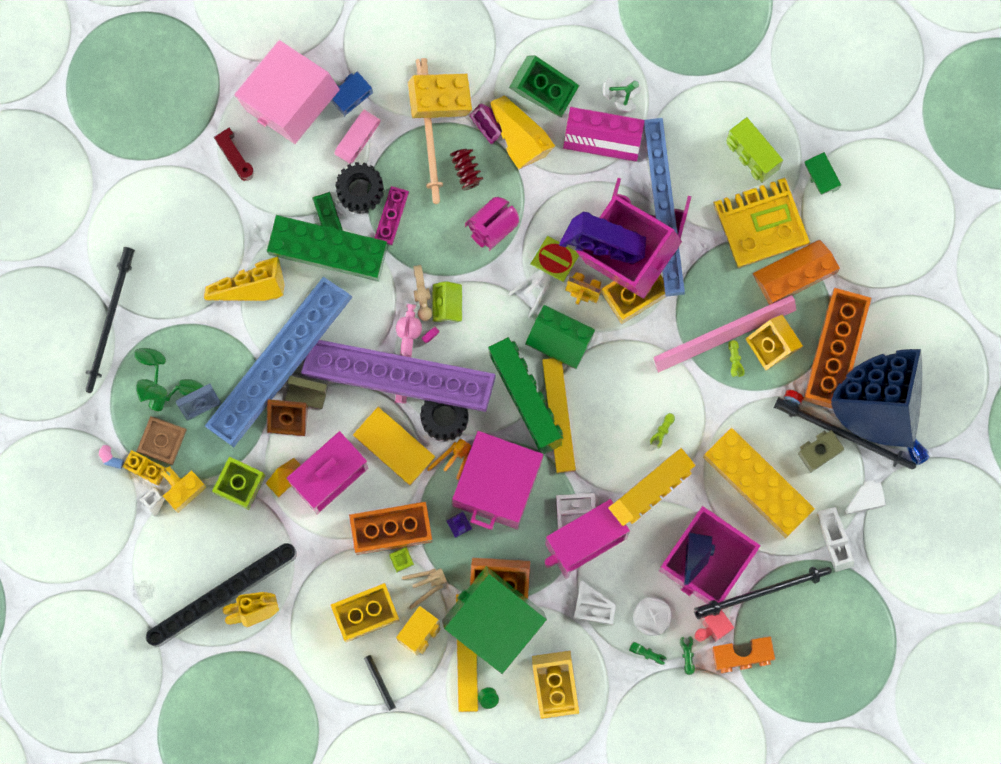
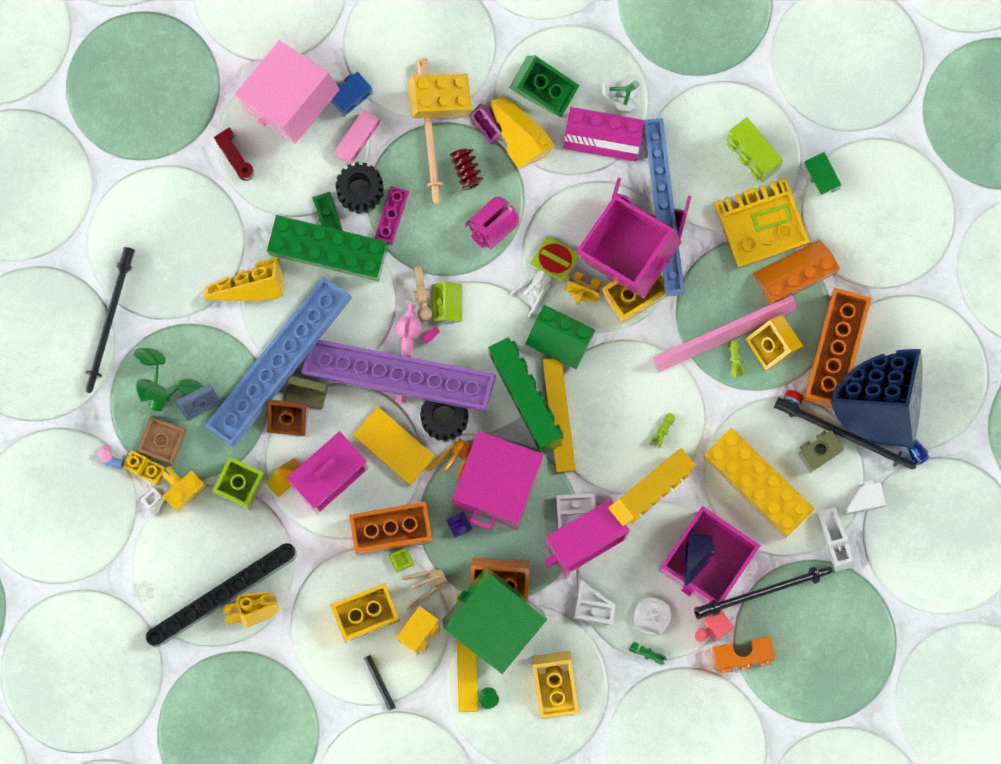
dark purple wedge [559,211,646,264] -> none
green piece [680,636,695,675] -> none

